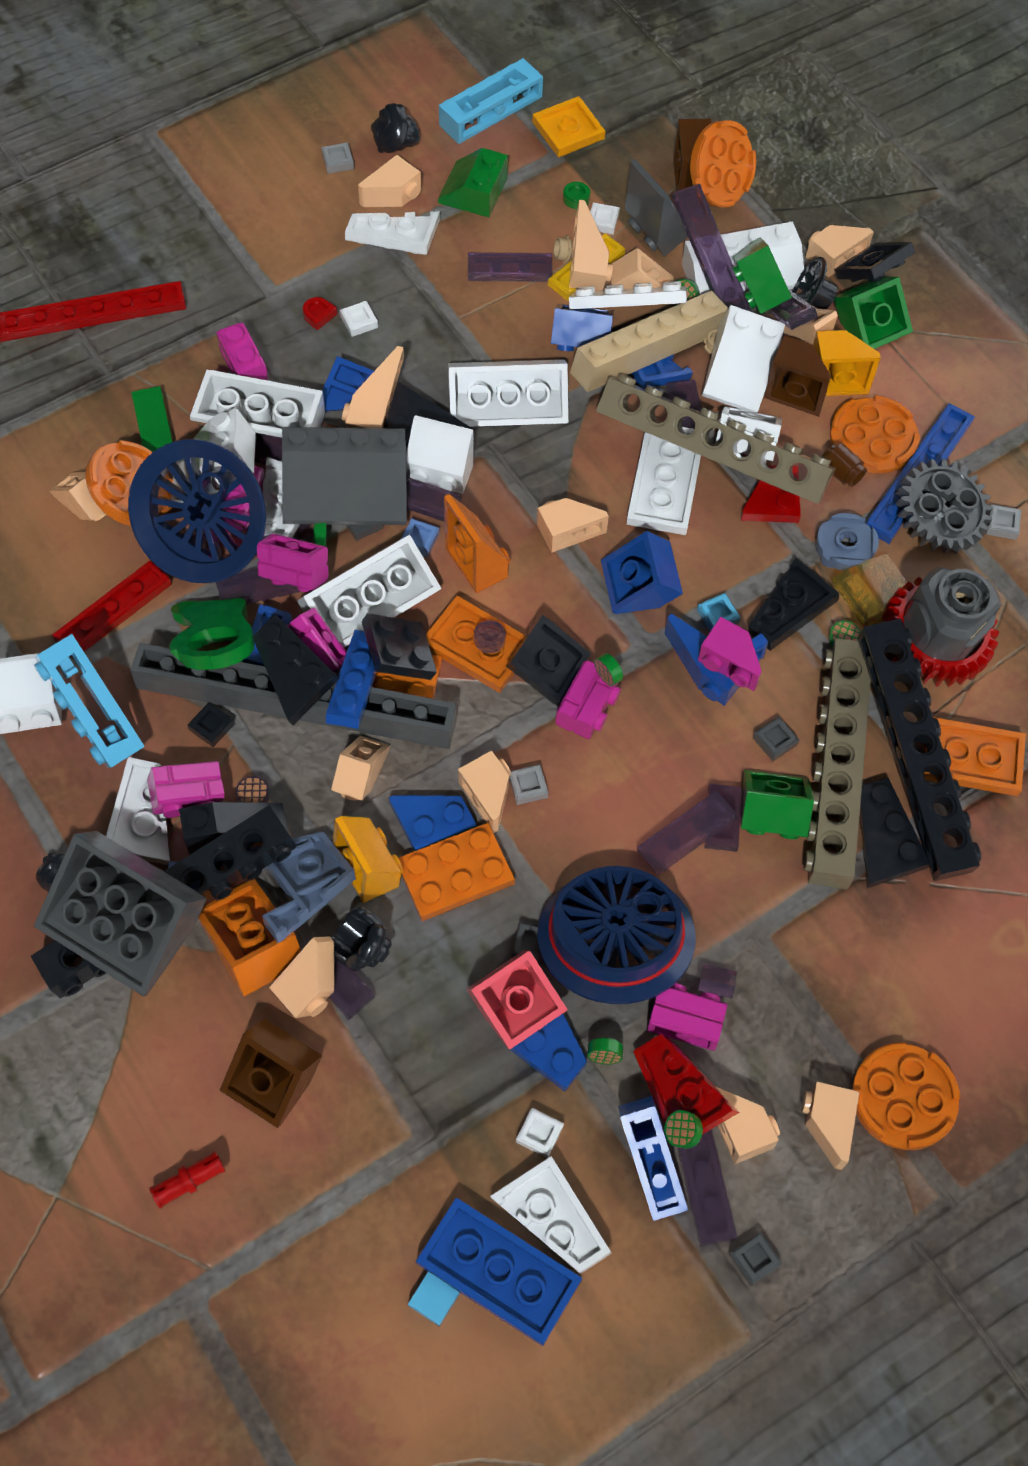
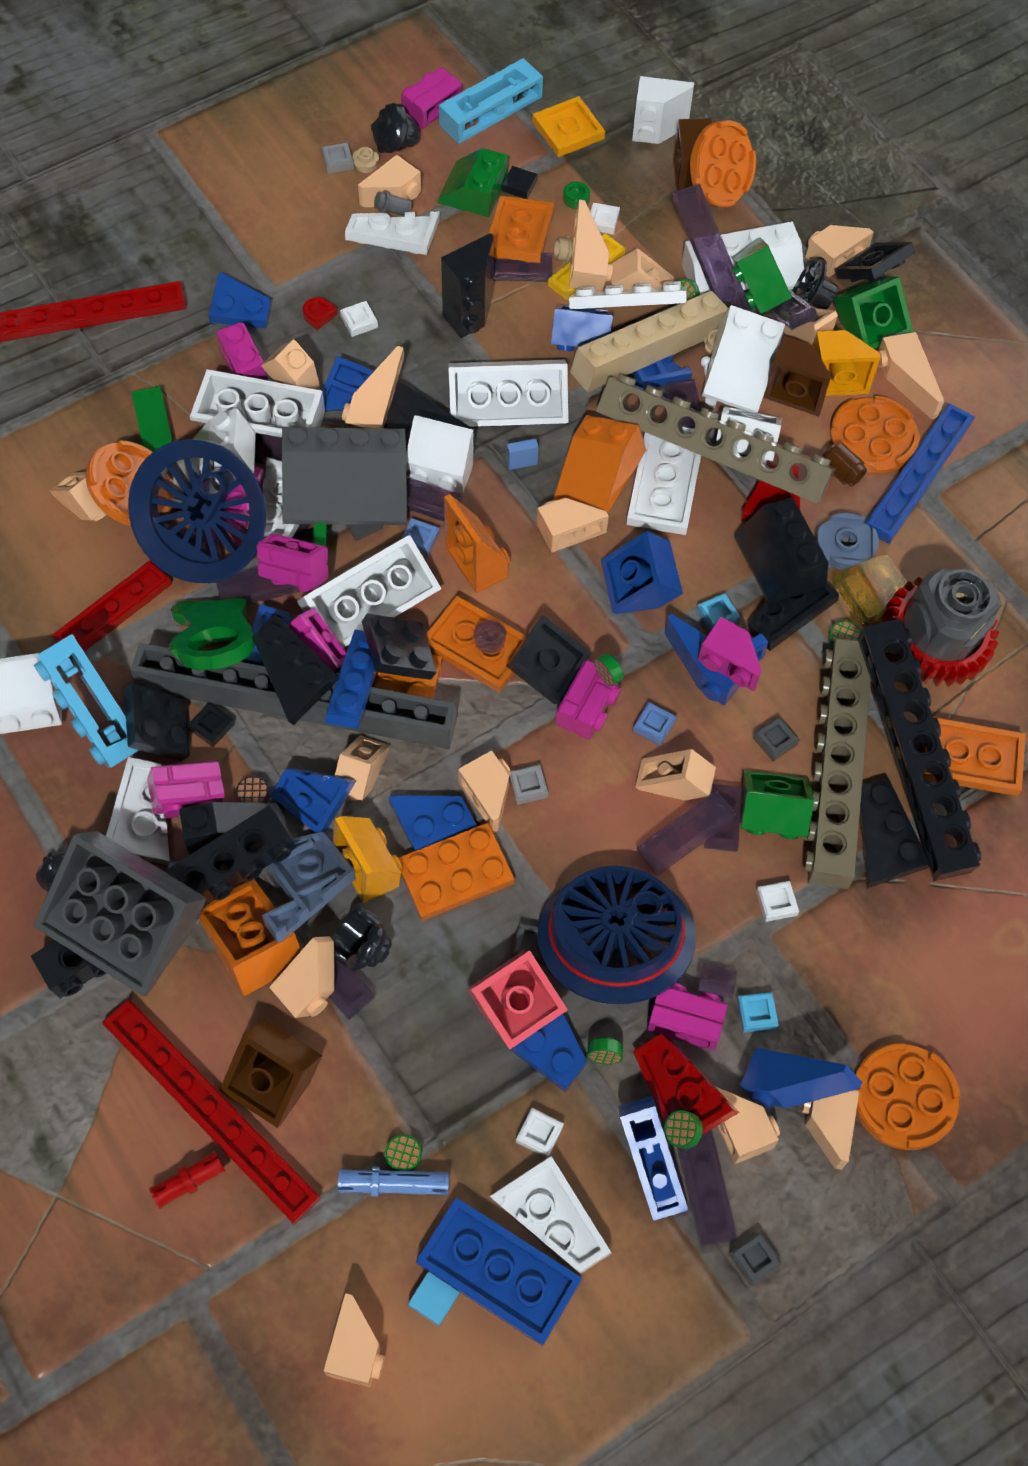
dark grey slope [625,159,690,257] -> none
dark grey gear [895,459,993,554] -> none
light grey tile [986,504,1021,540] -> none
none -> red tile [102,998,321,1225]
none -> black plate [124,683,190,761]
none -> blue wing [209,273,271,328]
none -> light nougat slope [261,339,321,390]
none -> blue wing [270,768,356,833]
none -> light nougat slope [324,1293,385,1387]
none -> medium blue pin [338,1167,449,1197]
none -> tan plate [352,147,379,173]
none -> dark grey pin [374,190,411,217]
none -> tile [385,1135,422,1171]
none -> dark pink brick [401,67,462,129]
none -> black slope [441,233,494,338]
none -> orange plate [489,196,555,263]
none -> black tile [502,166,538,199]
none -> medium blue tile [506,439,539,470]
none -> orange slope [553,415,646,514]
none -> white slope [632,76,694,144]
none -> medium blue tile [633,702,677,746]
none -> light nougat slope [635,749,716,801]
none -> white hinge [700,356,717,409]
none -> black slope [734,497,829,604]
none -> medium azure tile [737,992,779,1033]
none -> blue slope [740,1048,862,1109]
none -> white tile [756,881,799,922]
none -> light nougat slope [878,332,944,419]

